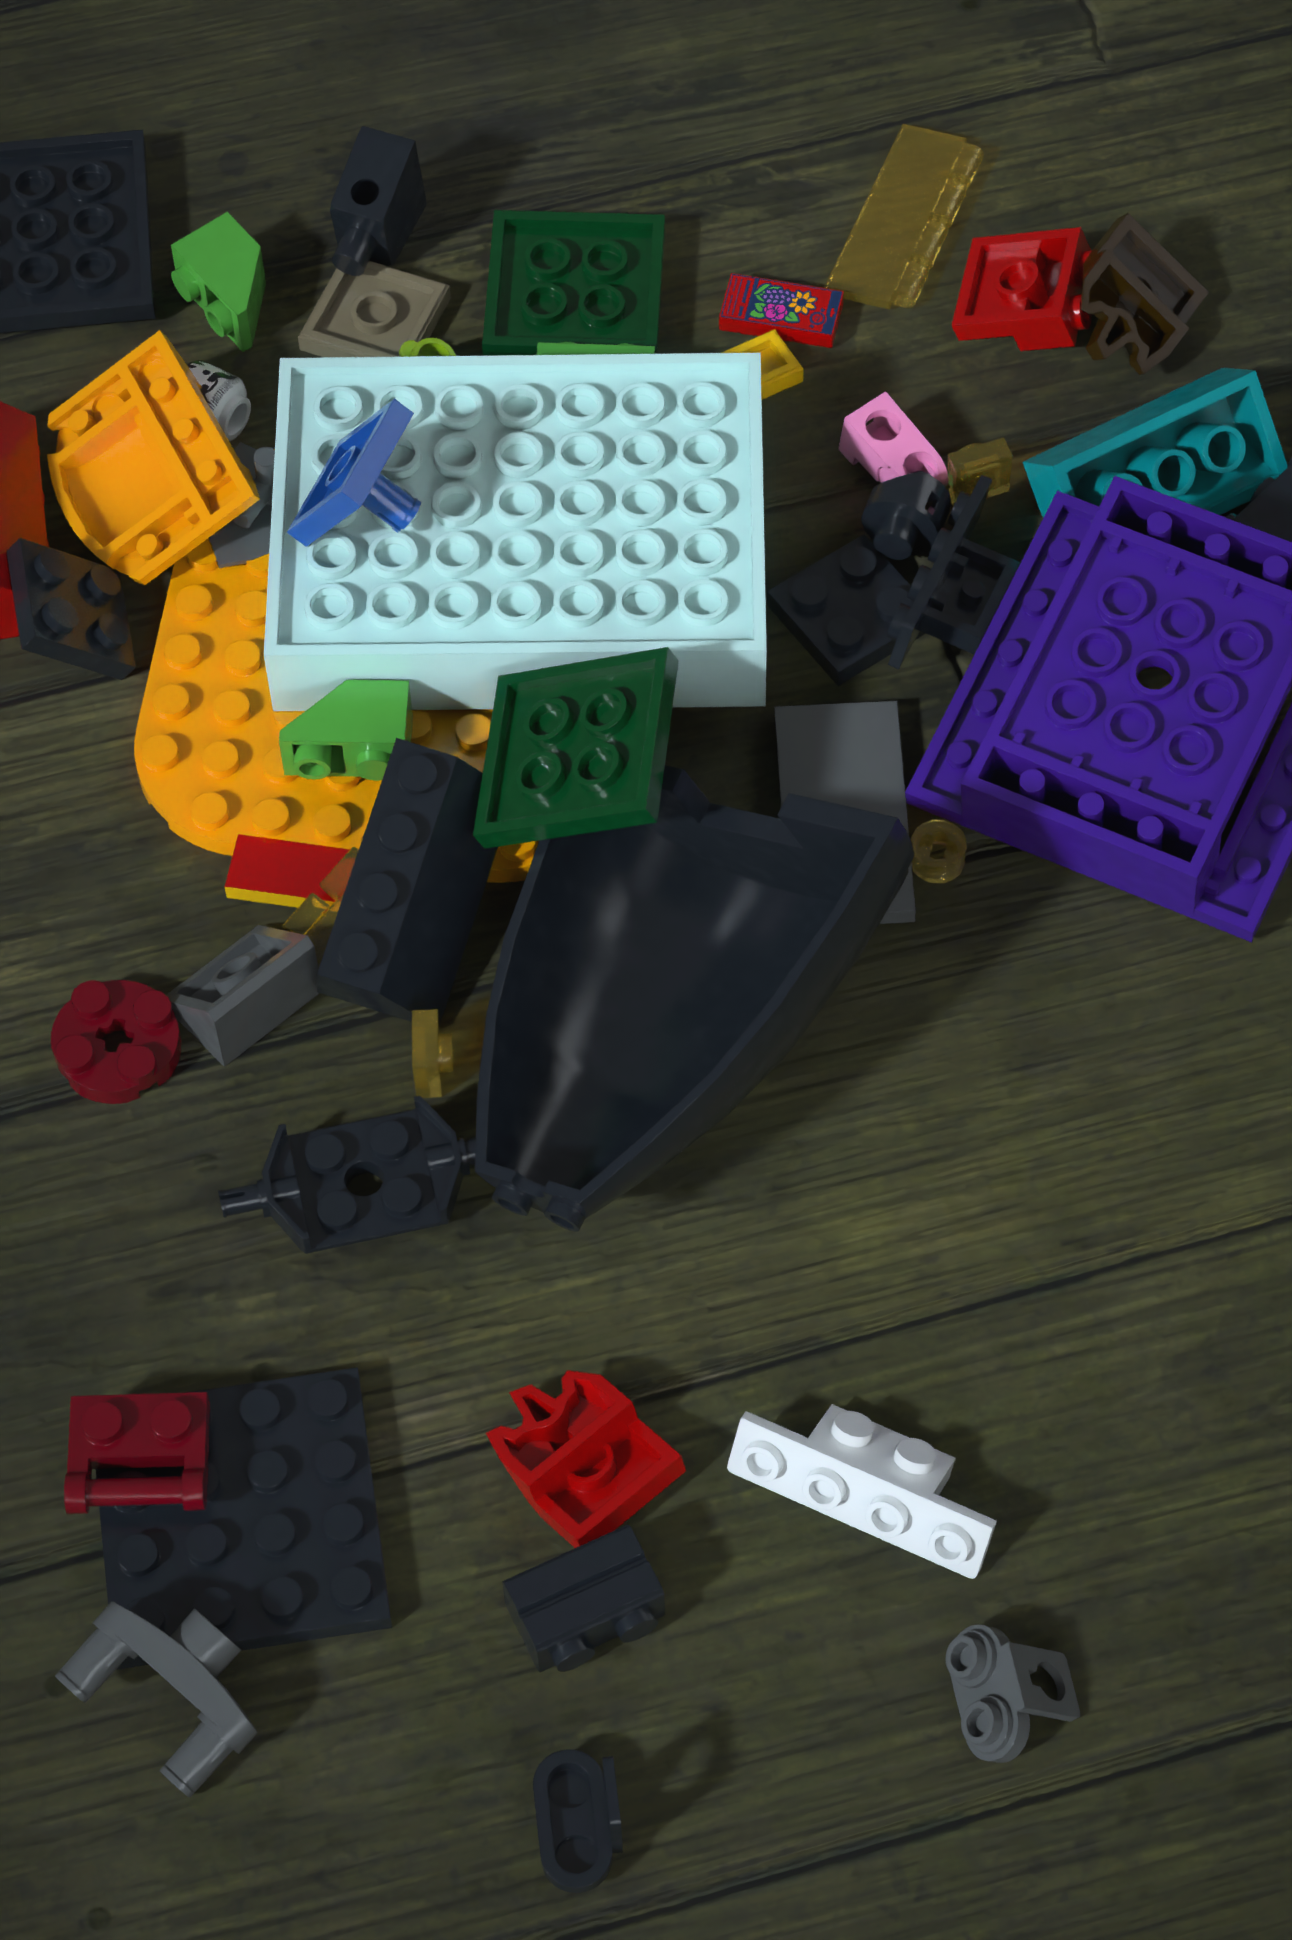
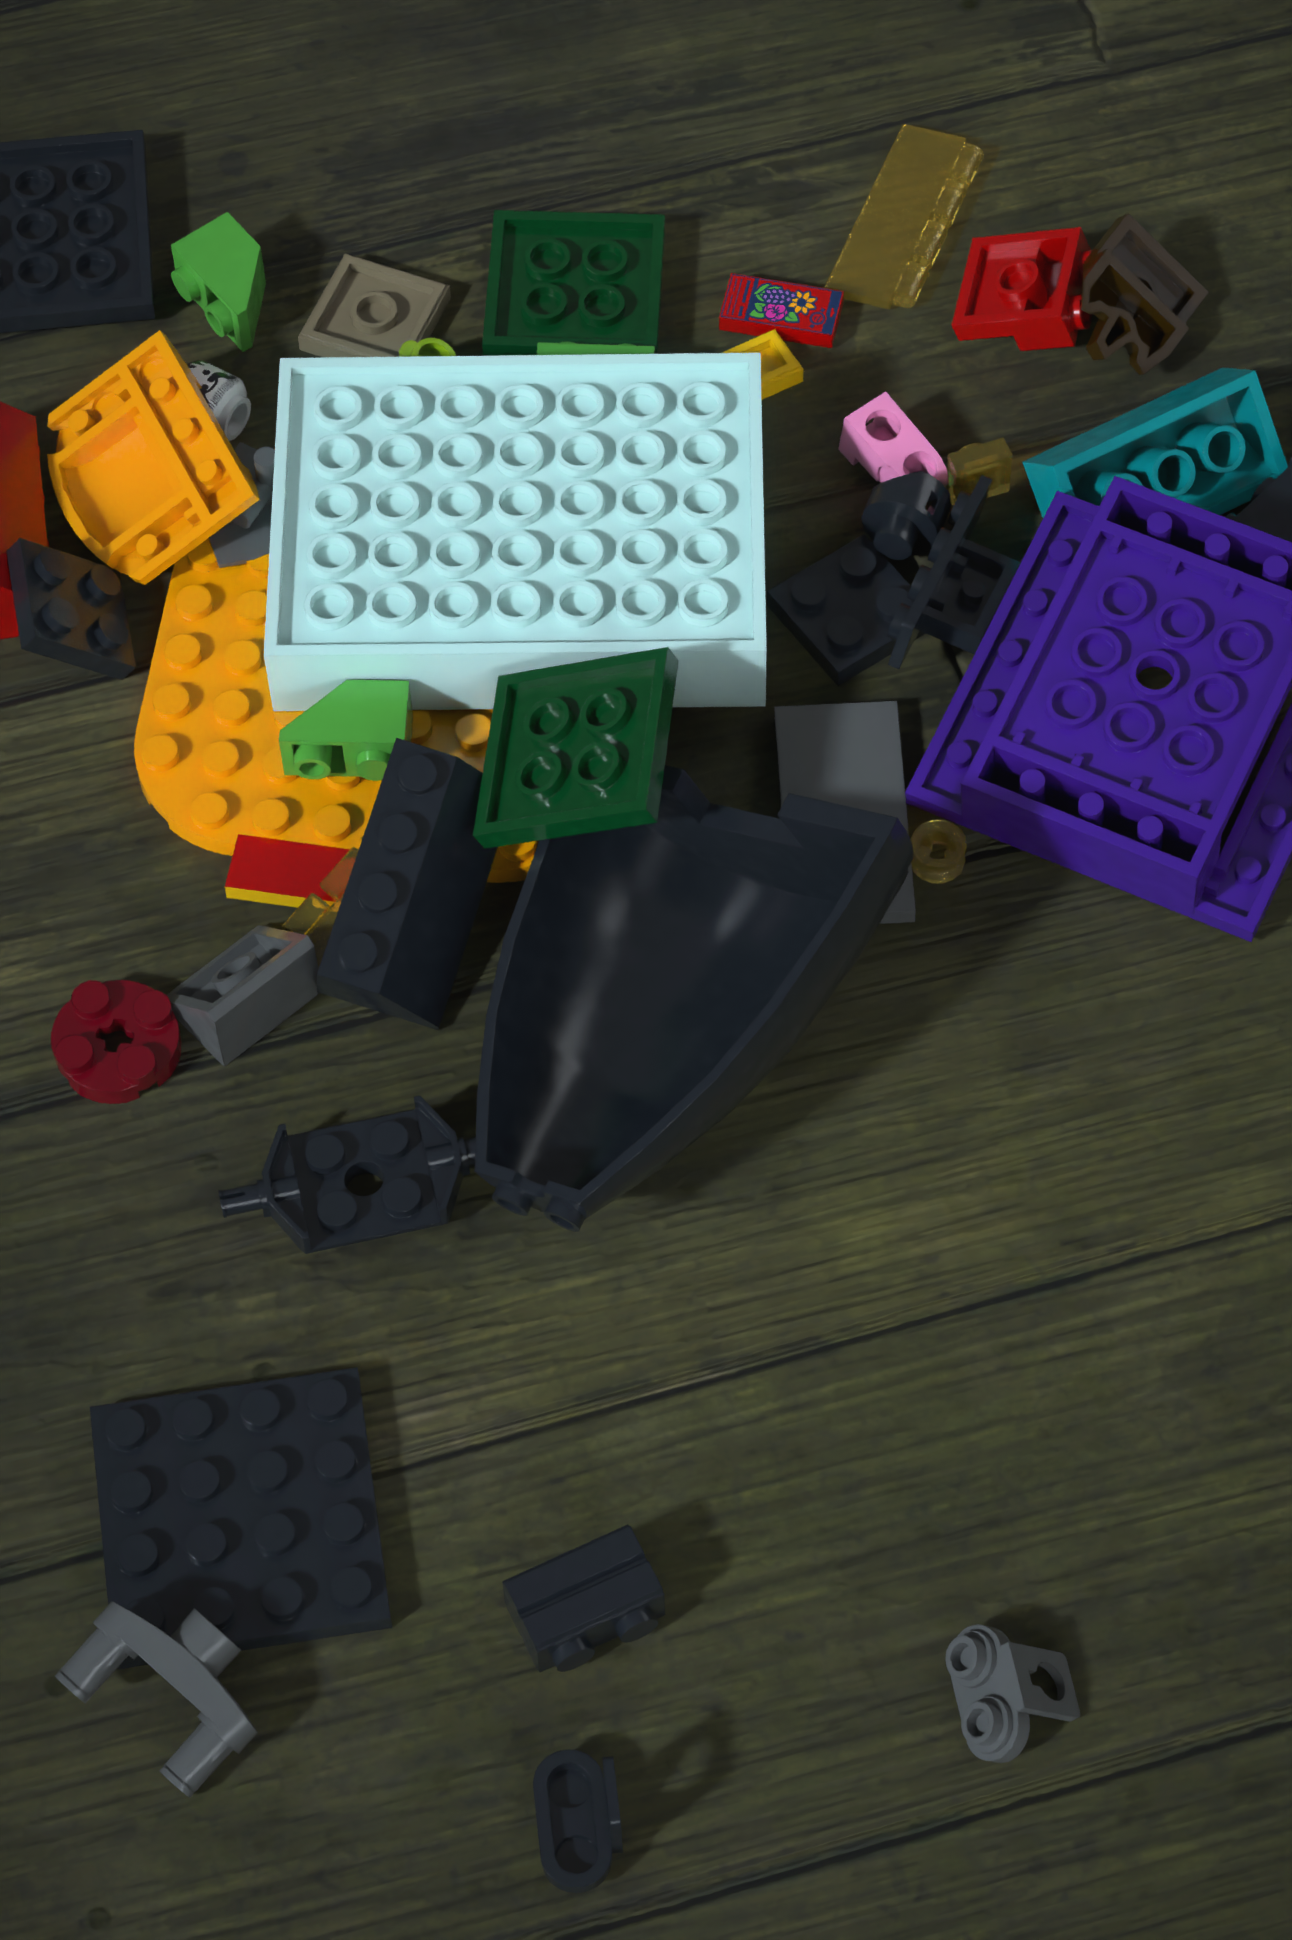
dark red plate [64,1392,210,1514] -> none
blue tile [287,398,421,547] -> none
black torso [330,126,427,276] -> none
clear yellow plate [412,1009,454,1098] -> none
red plate [486,1370,686,1548] -> none
white bracket [727,1404,997,1579] -> none

